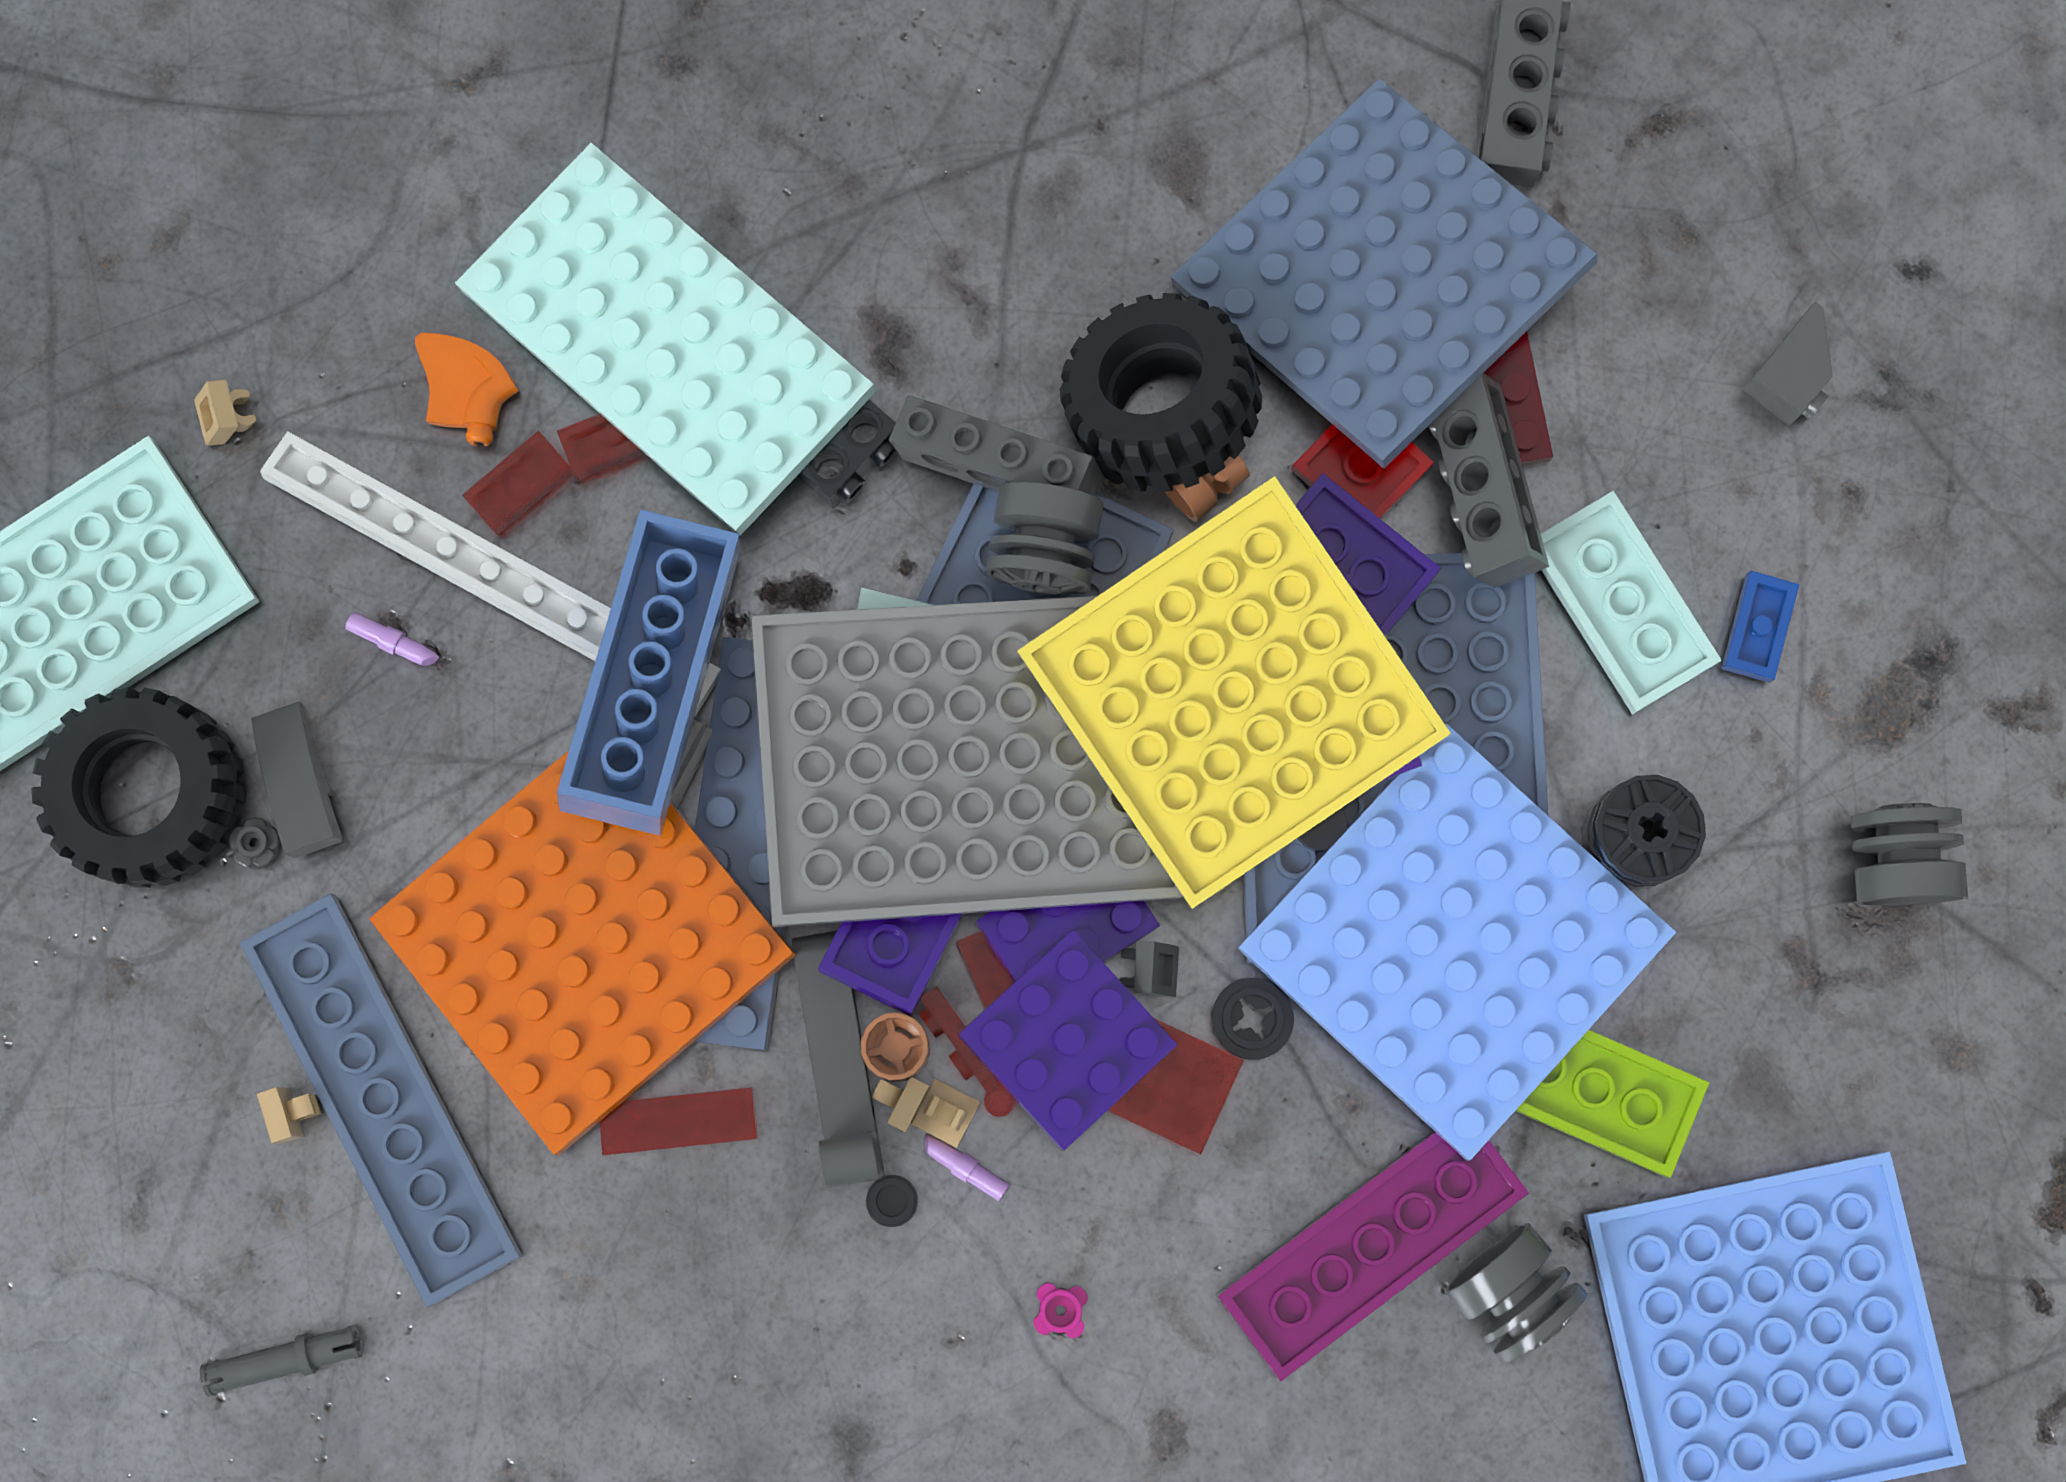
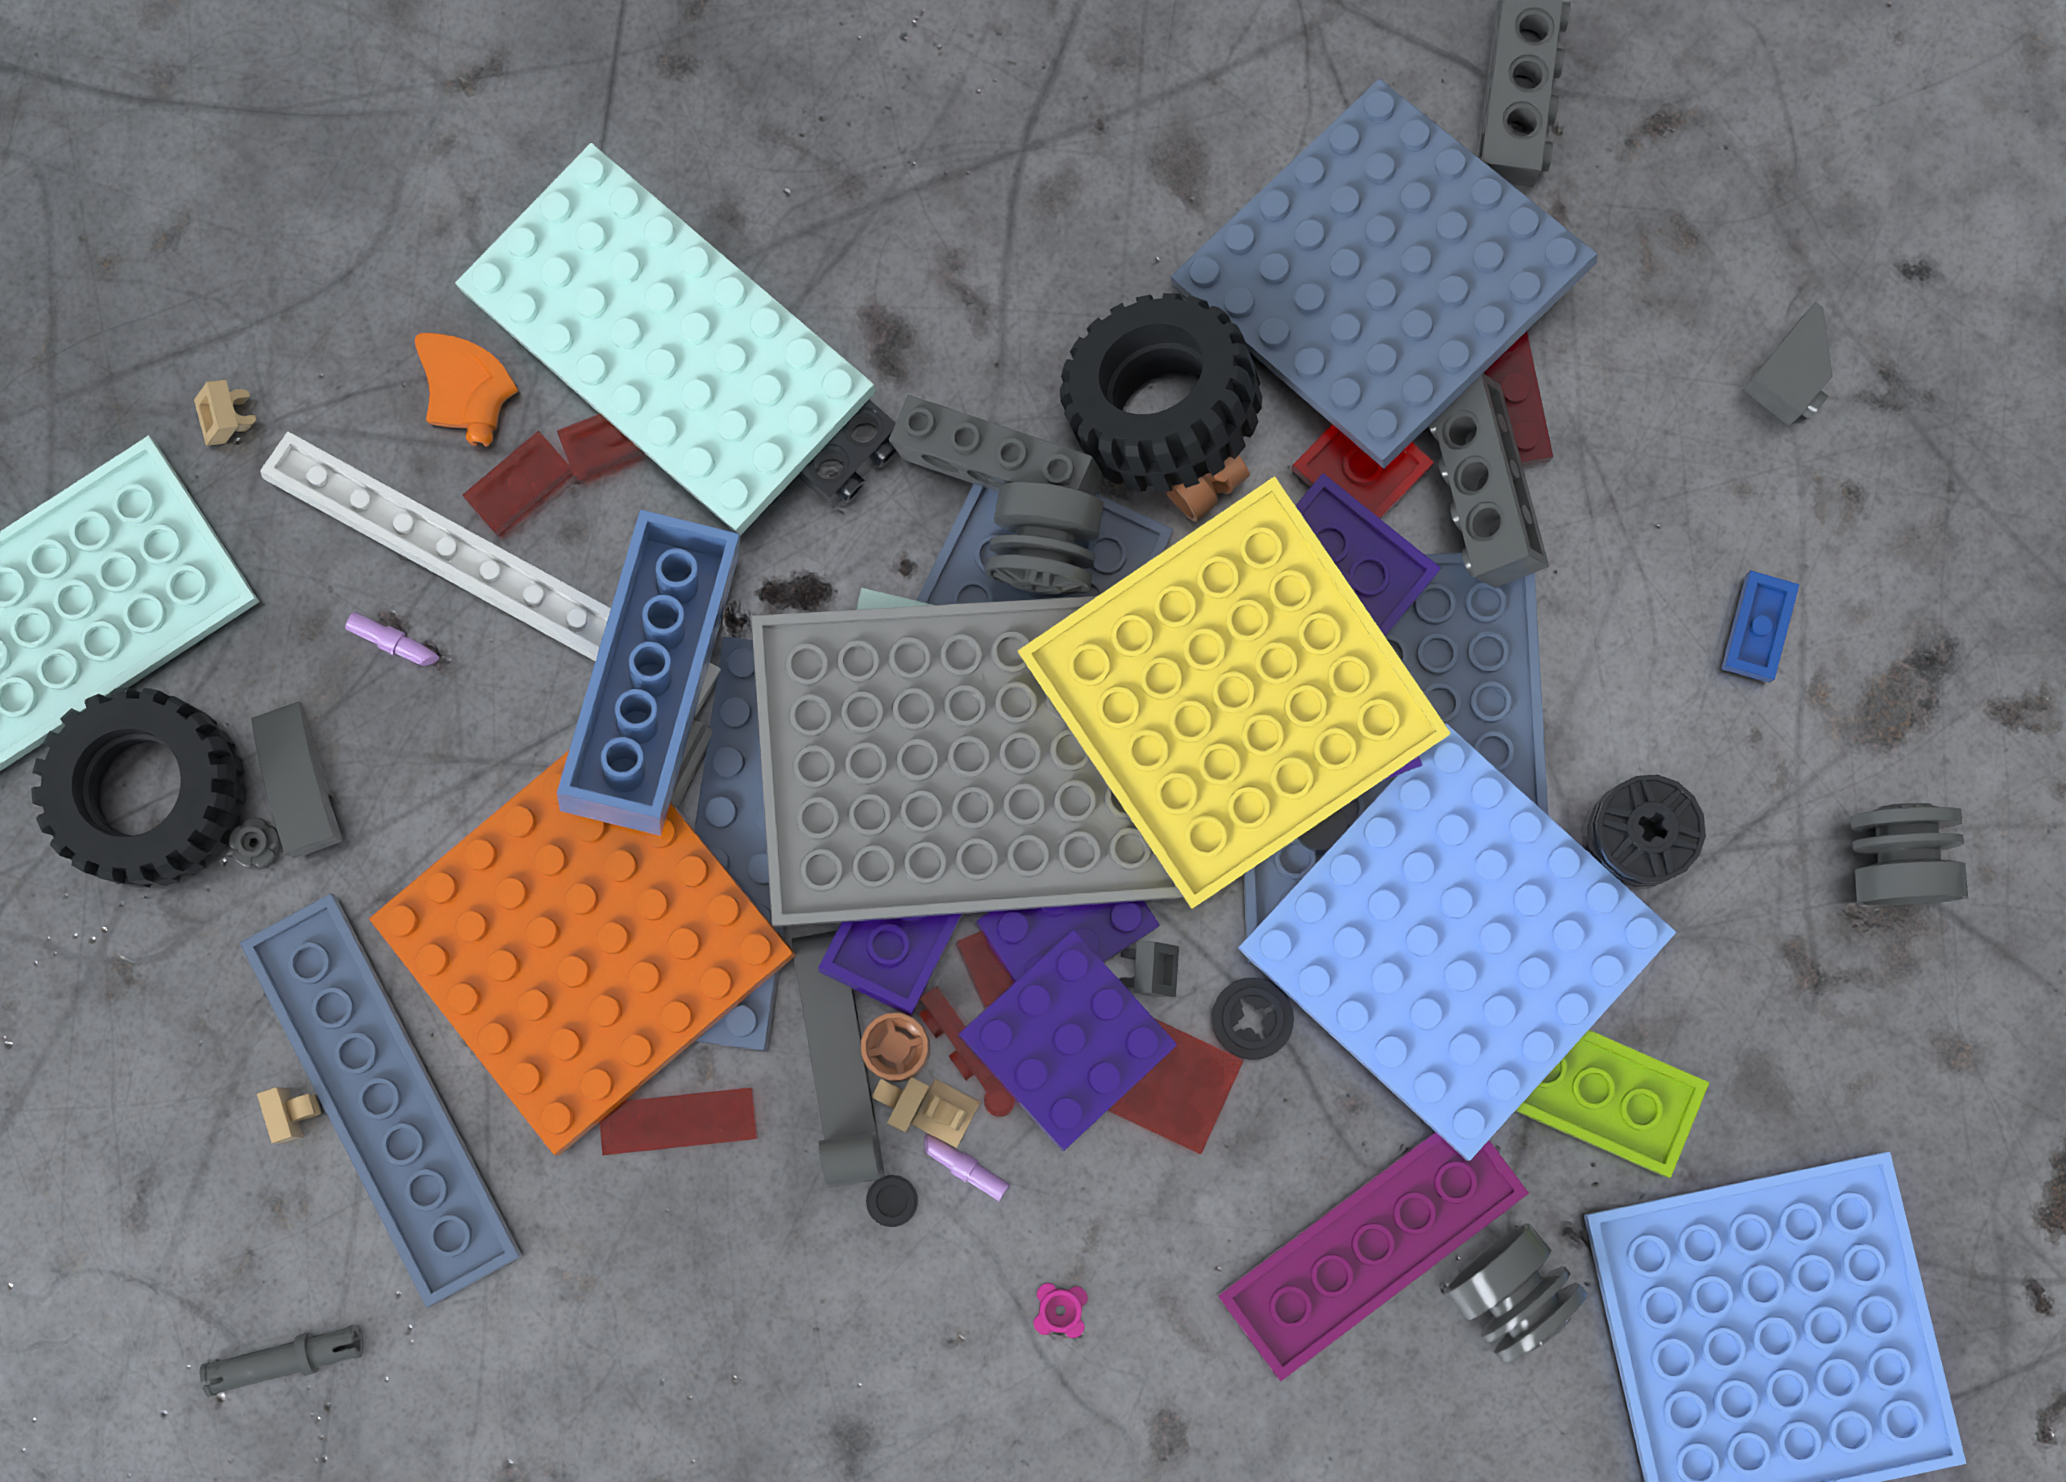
light aqua plate [1541,491,1722,715] -> none

